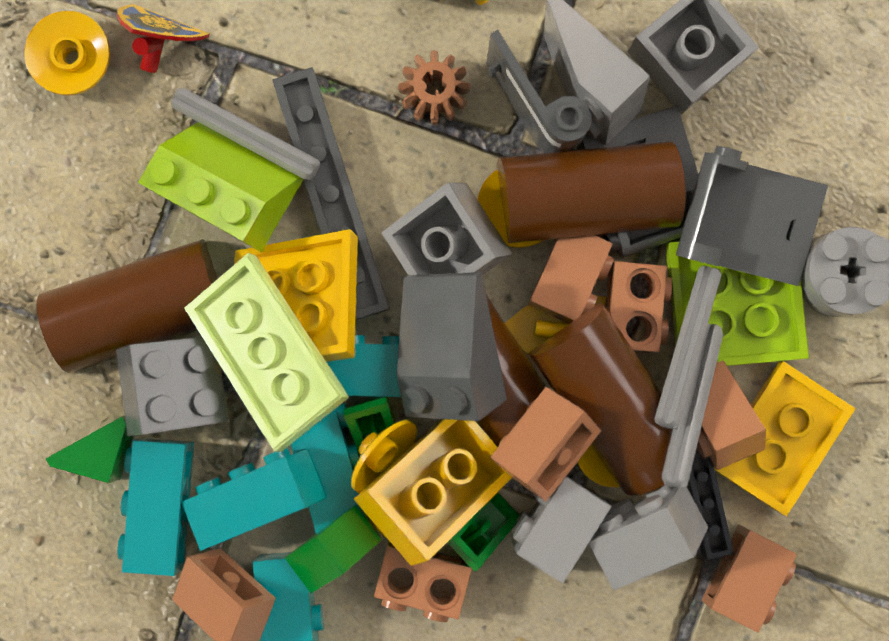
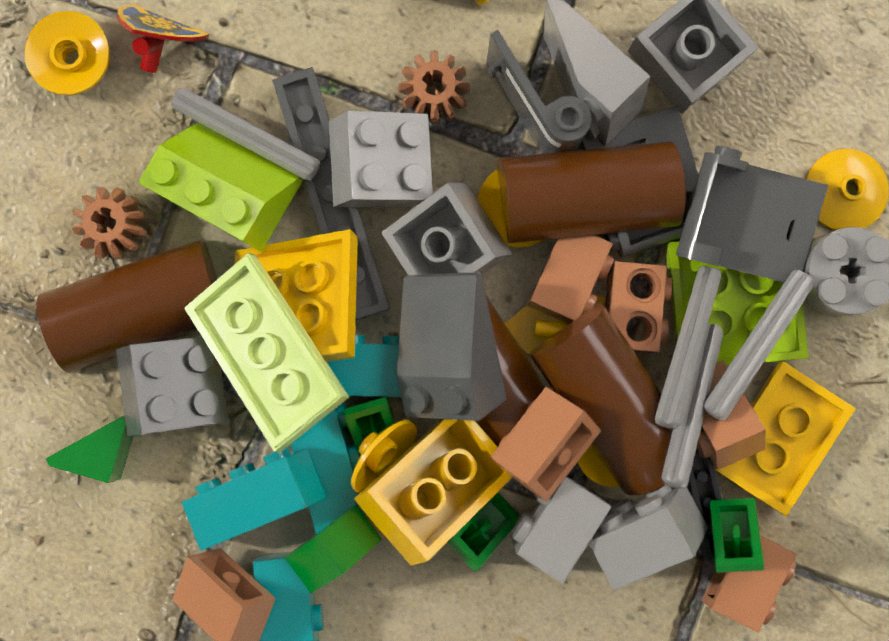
teal brick [117,438,194,576] -> none
nougat brick [374,541,472,622] -> none
none -> nougat gear [72,187,147,259]
none -> light grey brick [329,110,433,207]
none -> light grey axle [704,270,813,421]
none -> green slope [710,498,764,572]
none -> yellow dish [806,149,889,231]

